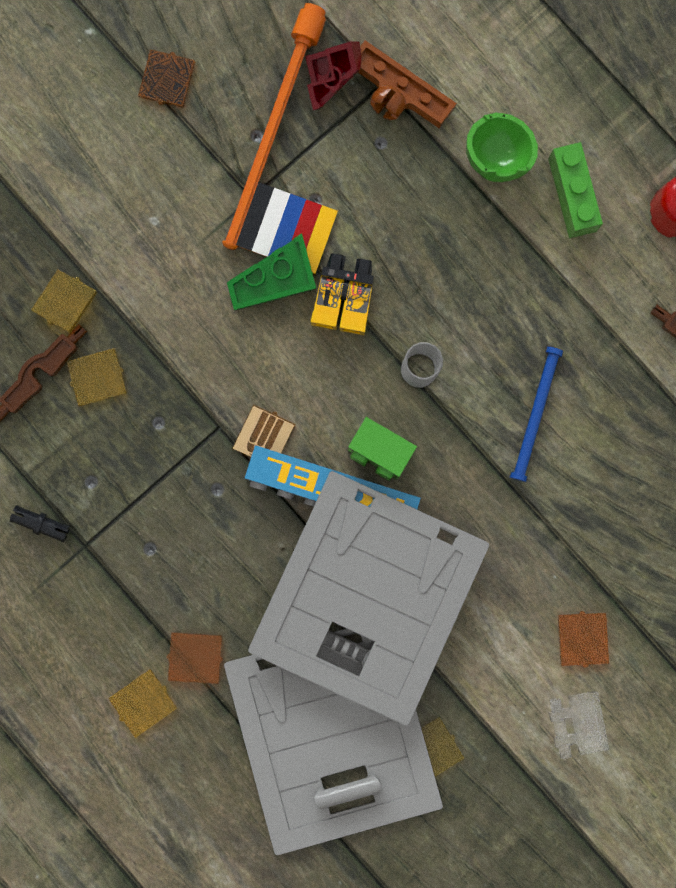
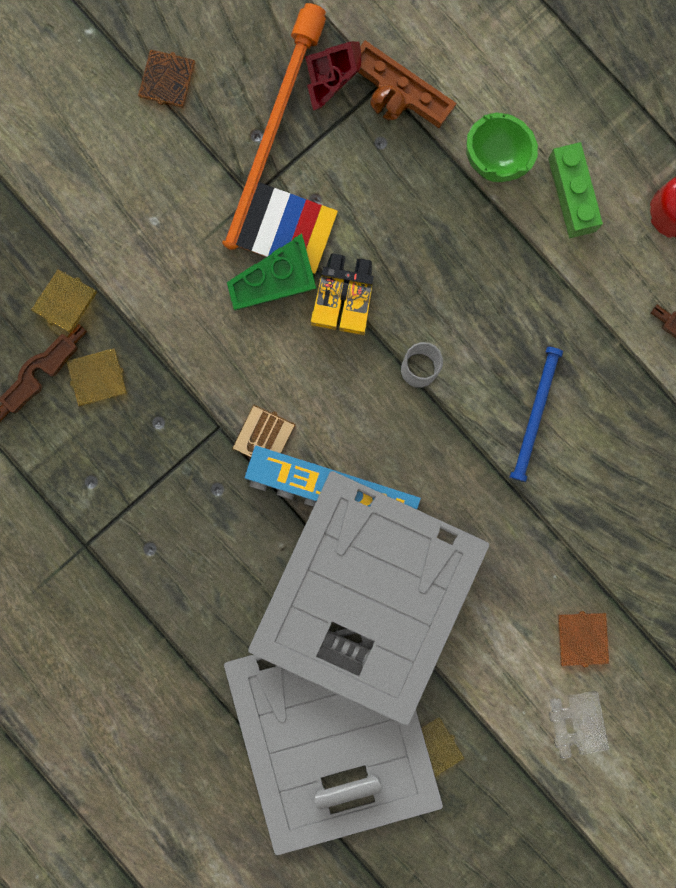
black pin [9,505,71,543] -> none
clear yellow piece [108,669,177,738] -> none
clear orange piece [167,632,223,684] -> none
bright green piece [348,417,417,481] -> none

